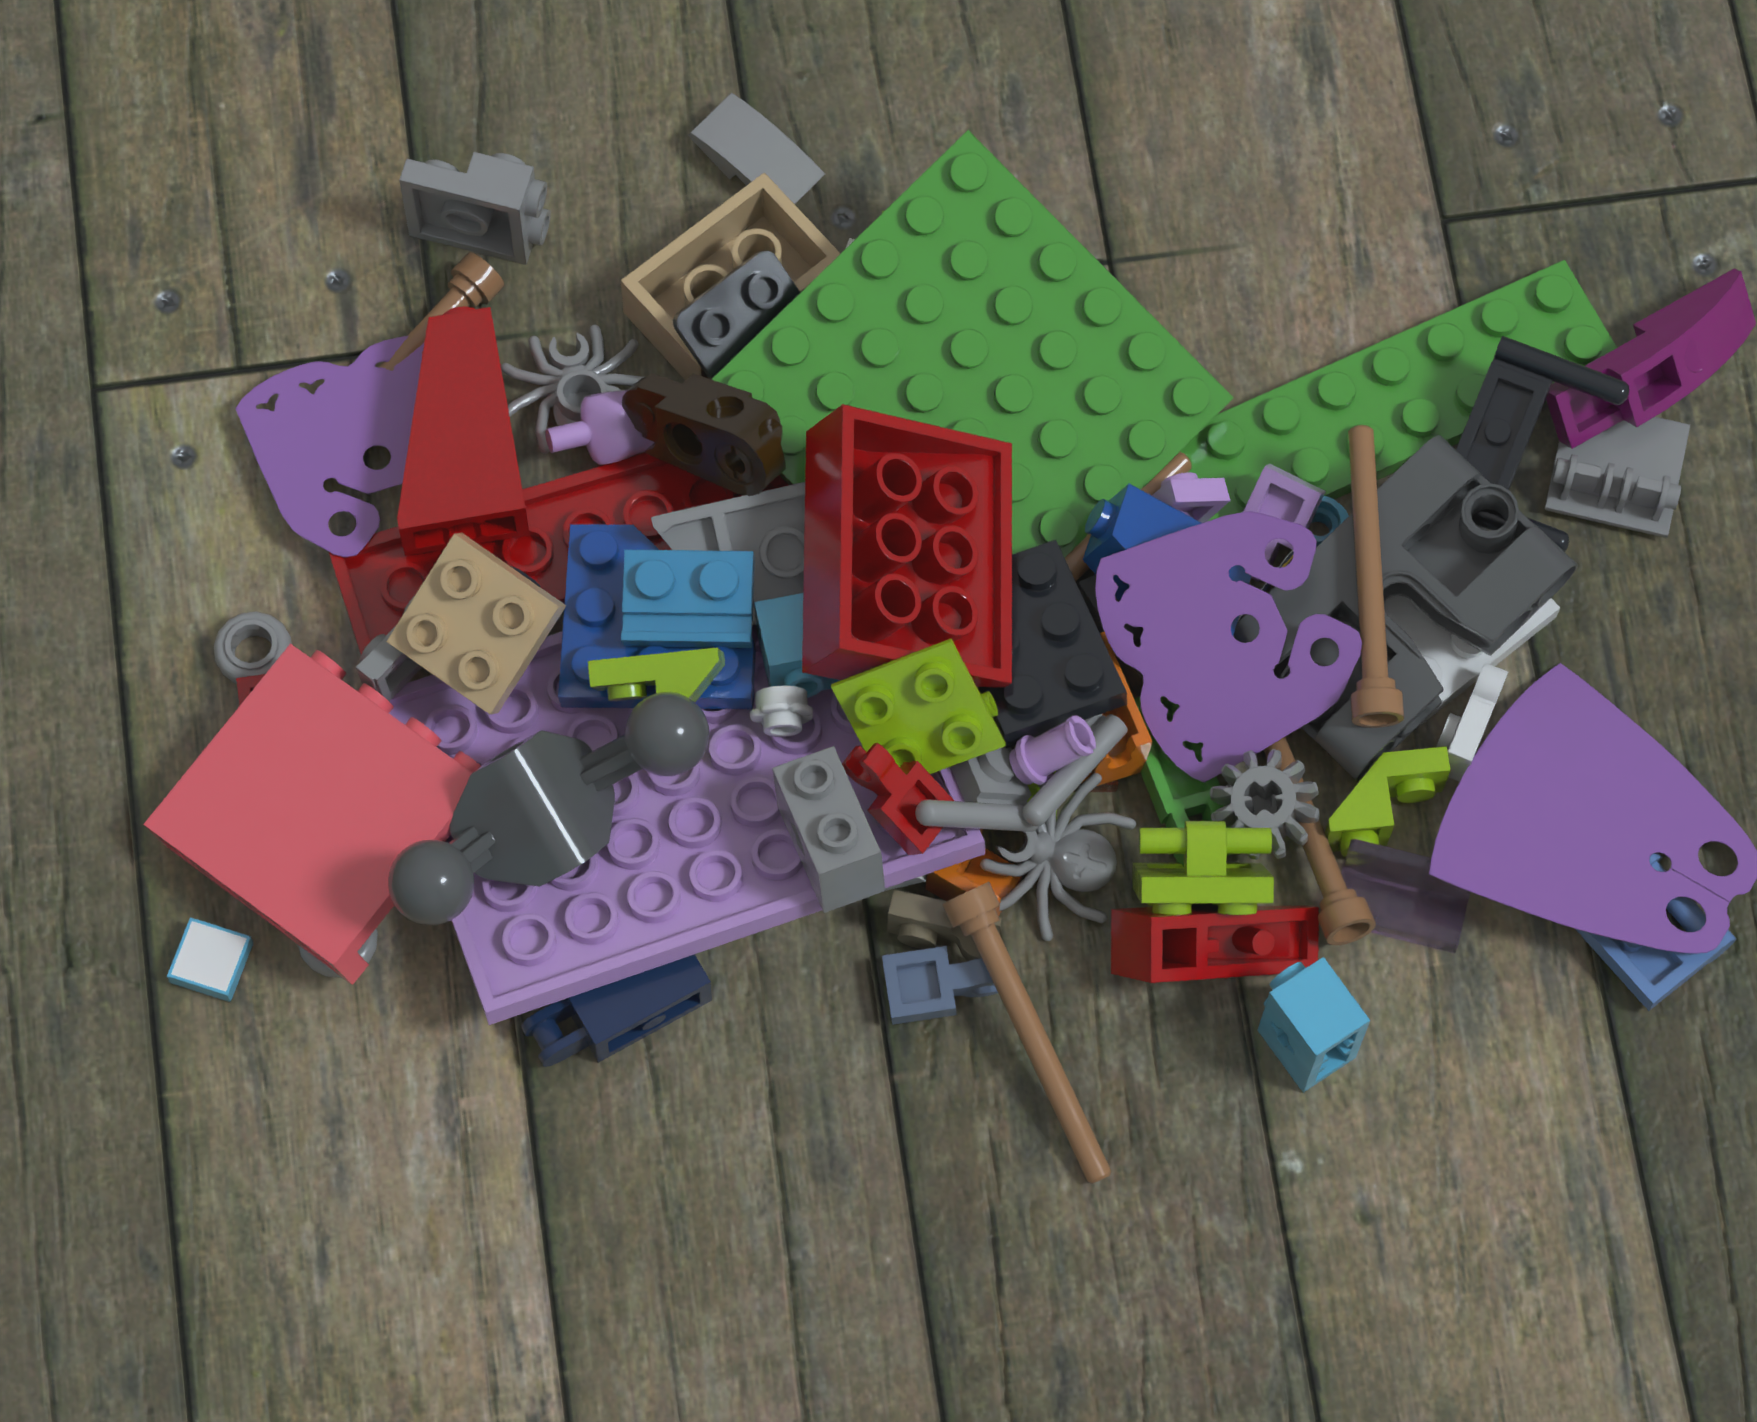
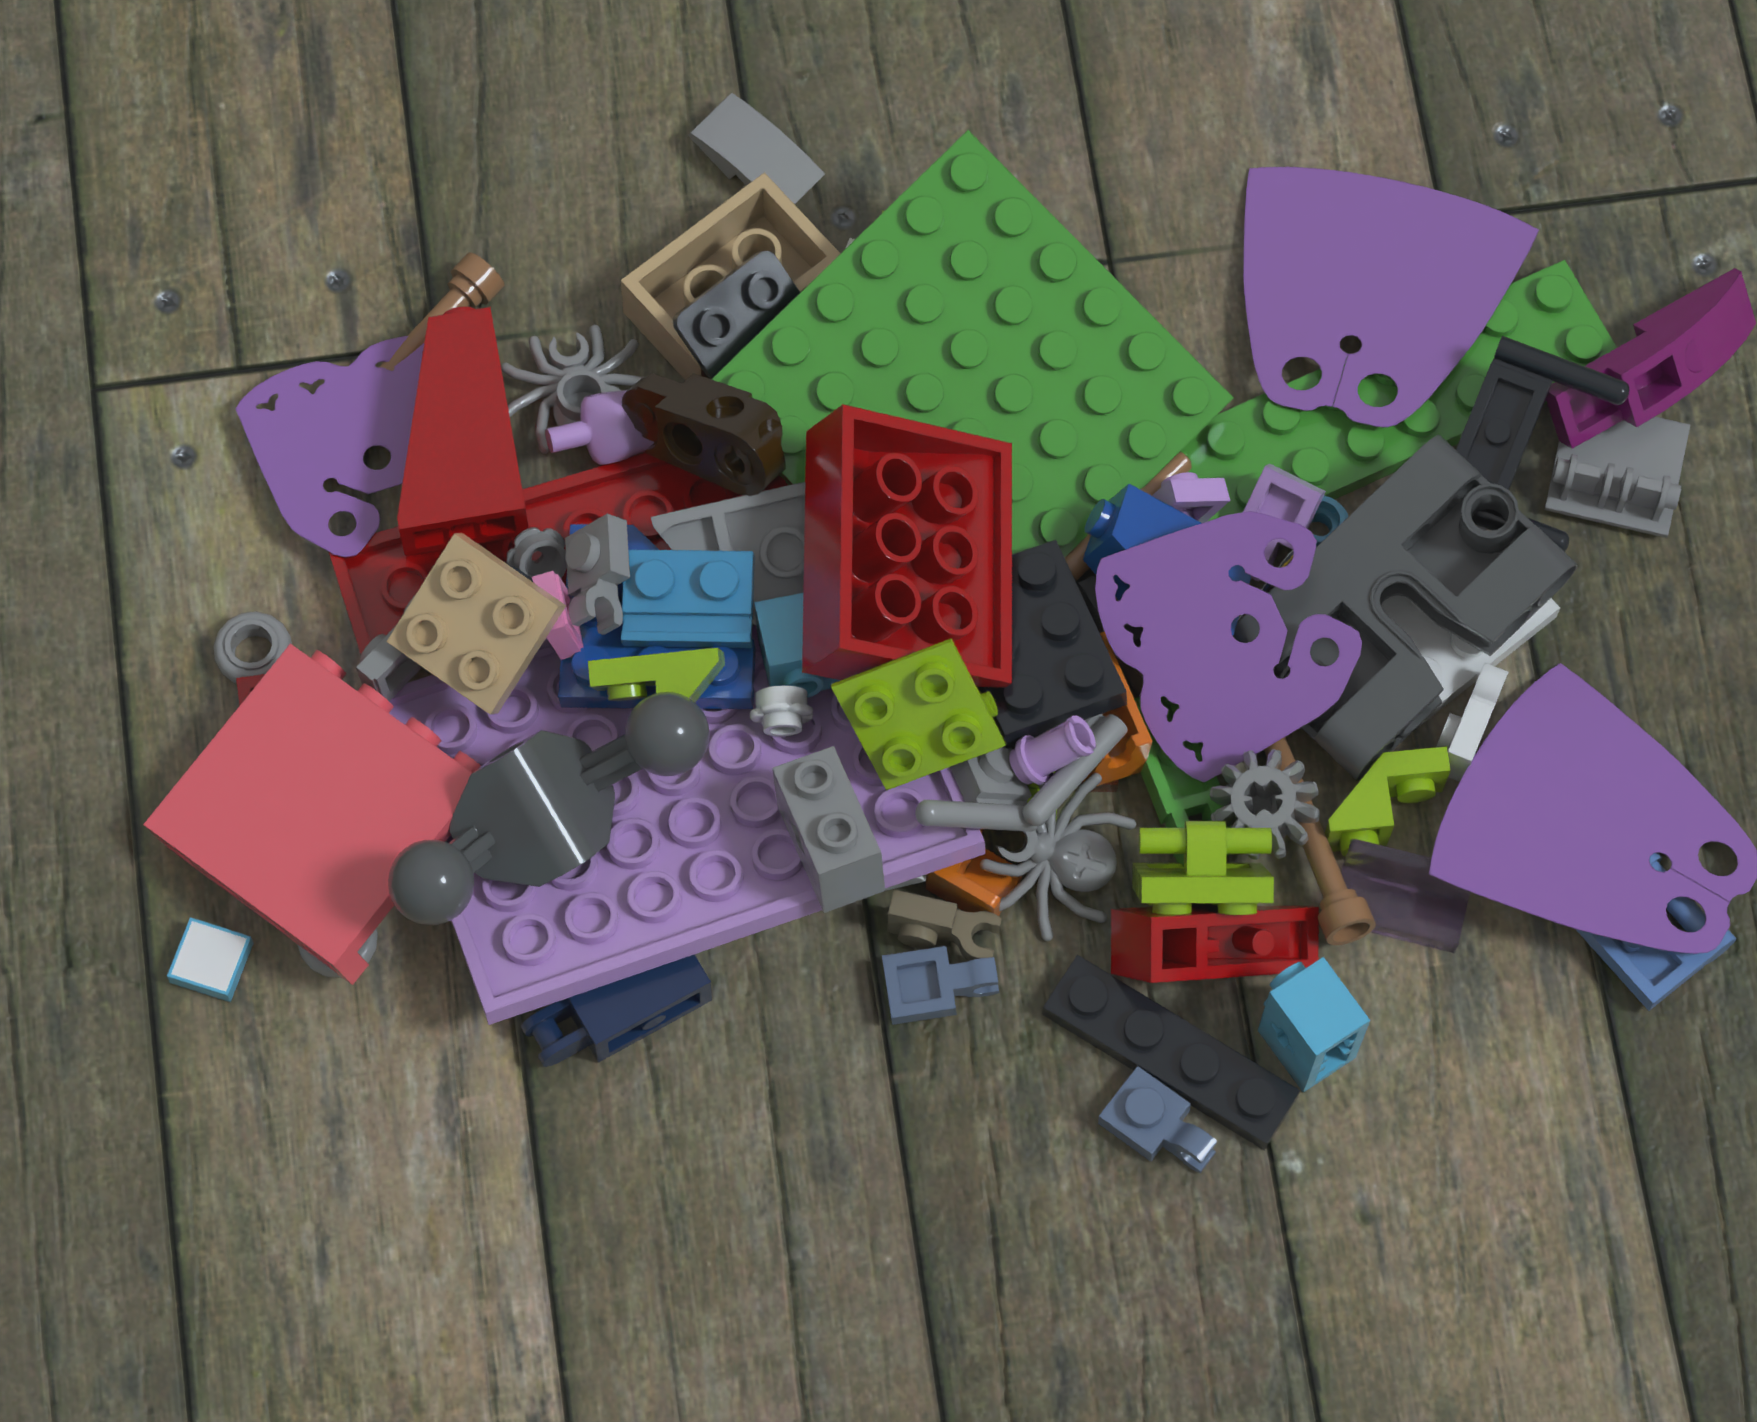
light grey plate [399,152,551,265] -> none
red plate [842,743,954,855] -> none
medium nougat piece [942,882,1111,1184] -> none
medium nougat piece [1348,425,1404,728] -> none
none -> light grey plate [506,527,567,578]
none -> bright pink tile [532,571,584,660]
none -> light grey plate [565,513,630,635]
none -> black plate [1042,955,1301,1151]
none -> sand blue plate [1098,1066,1217,1173]
none -> medium lavender piece [1243,167,1539,427]

